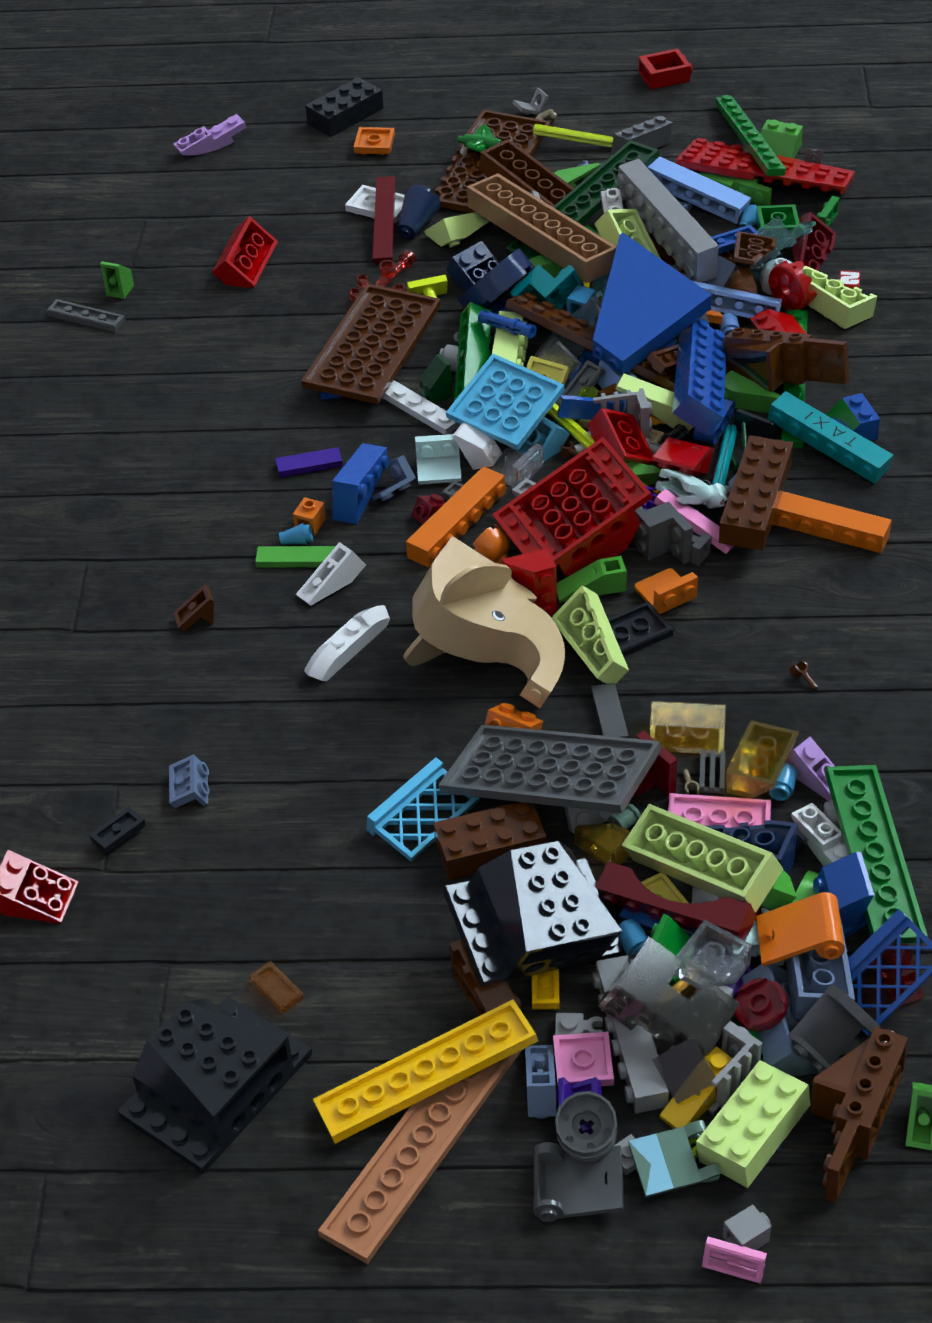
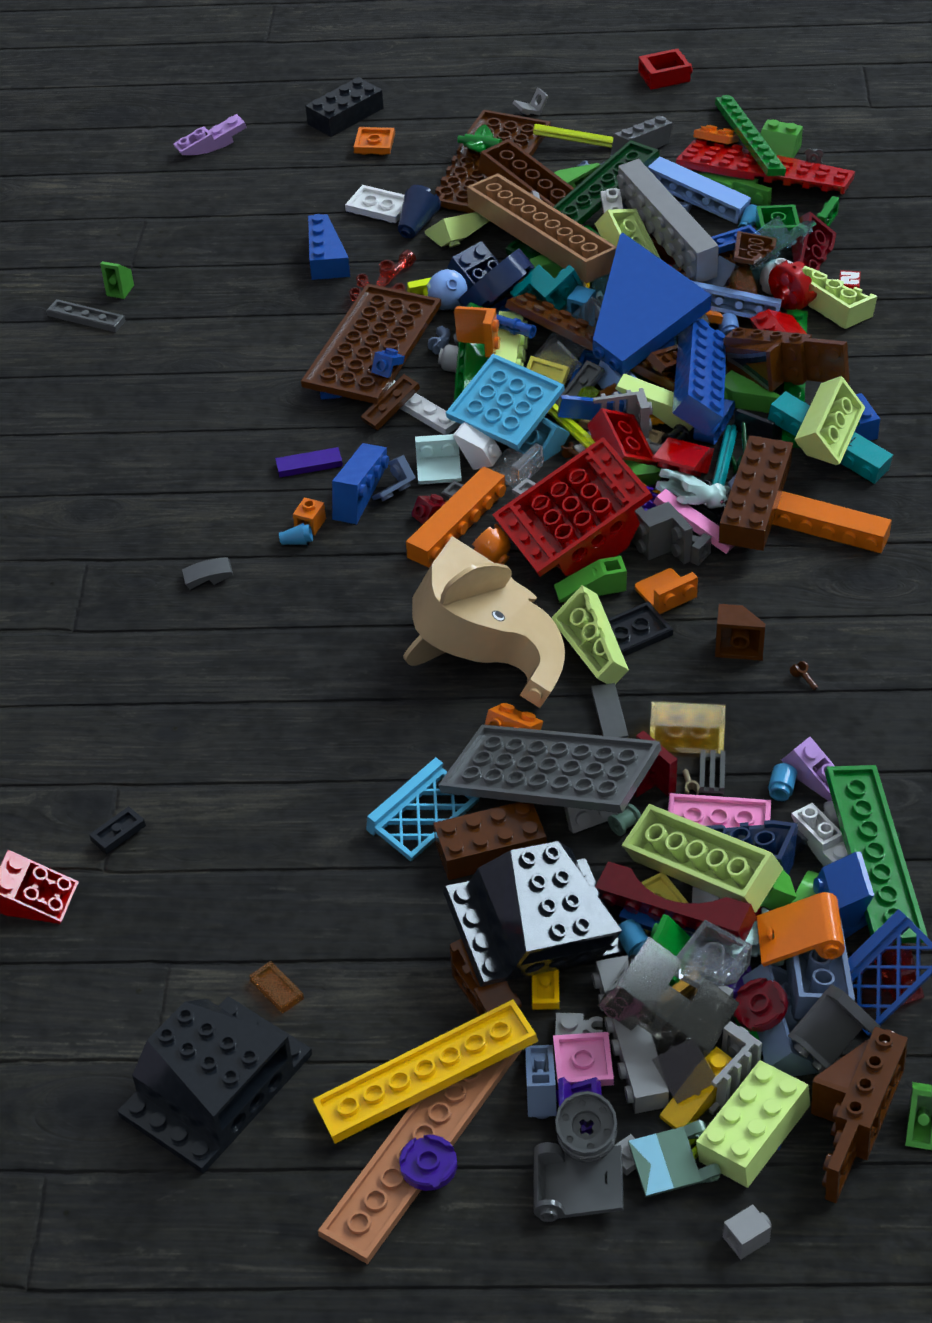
sand blue bracket [169,754,210,808] -> none
reddish brown slope [173,584,214,632] -> none
red slope [212,216,278,288] -> none
bright green tile [256,546,347,568] -> none
white slope [296,542,366,605] -> none
white brick [304,605,390,681] -> none
dark red tile [373,176,396,263] -> none
dark green slope [418,353,452,404] -> none
red slope [502,548,557,618] -> none
dark tan arm [535,109,557,122] -> none
clear yellow slope [574,823,630,865] -> none
bright pink tile [702,1237,767,1284] -> none
clear yellow slope [726,720,799,799] -> none
none -> dark grey slope [182,557,233,590]
none -> blue wedge [308,214,350,280]
none -> reddish brown plate [361,374,420,431]
none -> blue bracket [371,348,405,378]
none -> dark purple tile [399,1134,458,1191]
none -> light blue cylinder [427,269,467,310]
none -> sand blue piece [428,326,451,354]
none -> orange bracket [454,306,500,357]
none -> orange plate [693,125,739,144]
none -> reddish brown slope [715,604,766,661]
none -> yellowish green slope [794,376,865,465]

